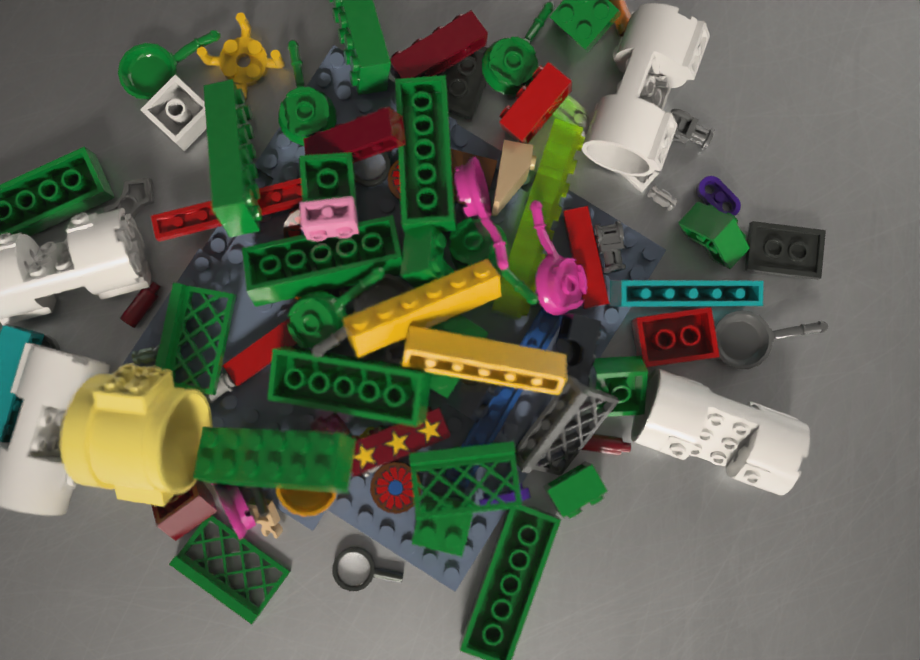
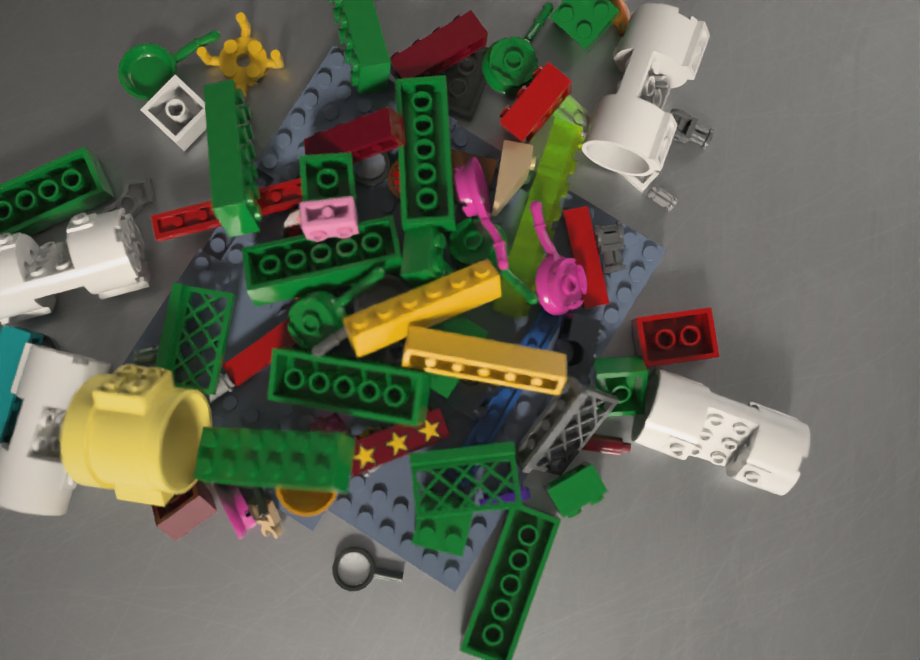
dark red cylinder [120,281,161,328] -> none
green fence [169,515,291,625] -> none
green piece [278,40,337,146] -> none
tile [370,462,421,514] -> none
teal brick [610,280,764,307] -> none
green brick [678,202,750,269] -> none
dark purple plate [697,176,741,216] -> none
dark grey piece [715,310,828,369] -> none
pearl dark grey plate [745,221,826,280] -> none

